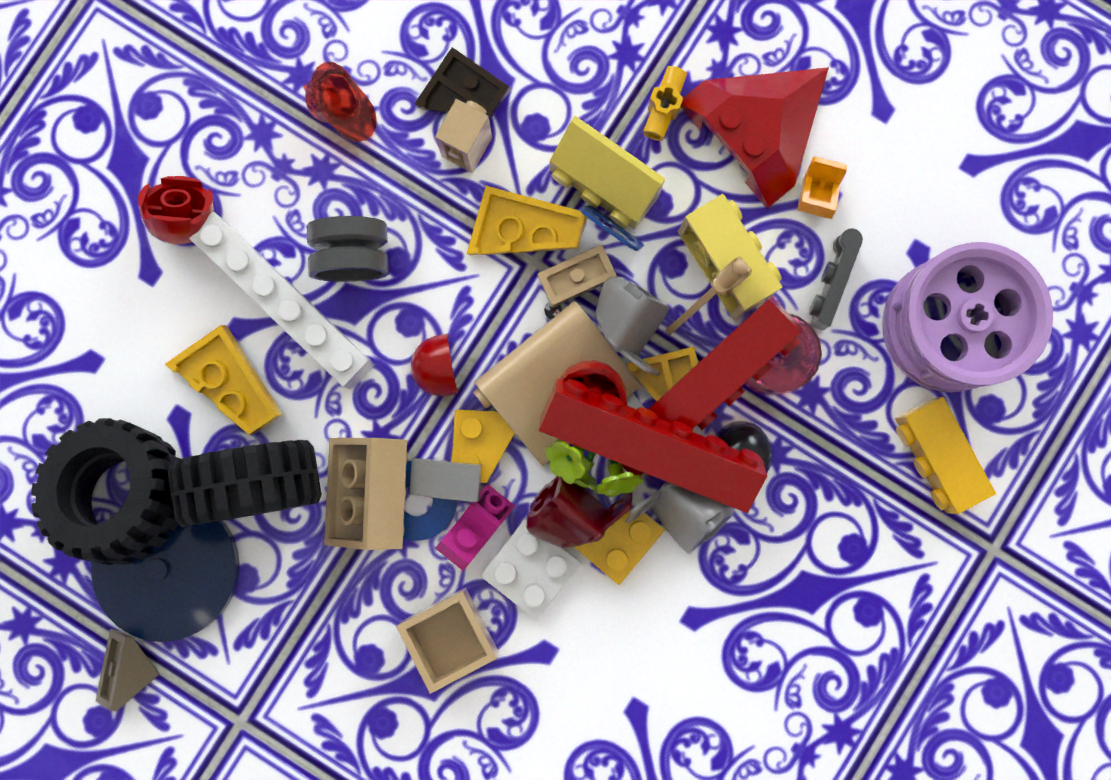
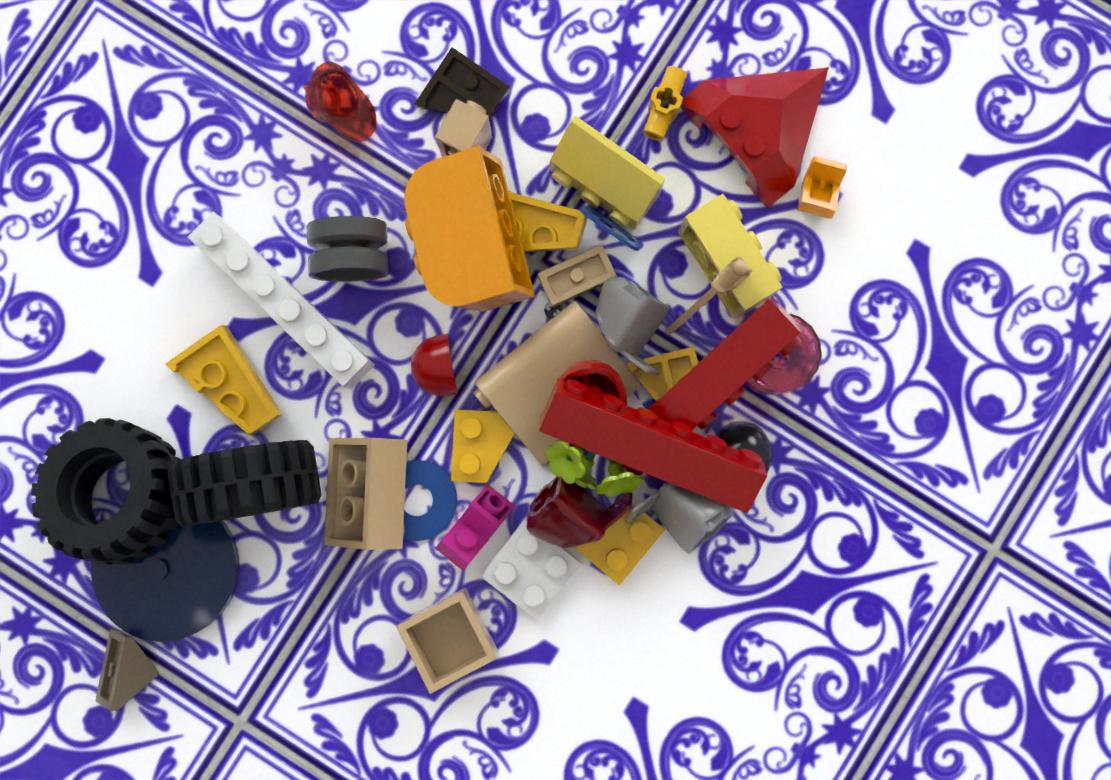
red cylinder [138,176,214,244] -> none
light grey slope [409,458,482,502] -> none
dark grey plate [808,228,863,331] -> none
lavender wheel [882,242,1053,392] -> none
yellow brick [895,397,996,514] -> none
none -> light orange brick [404,145,535,311]

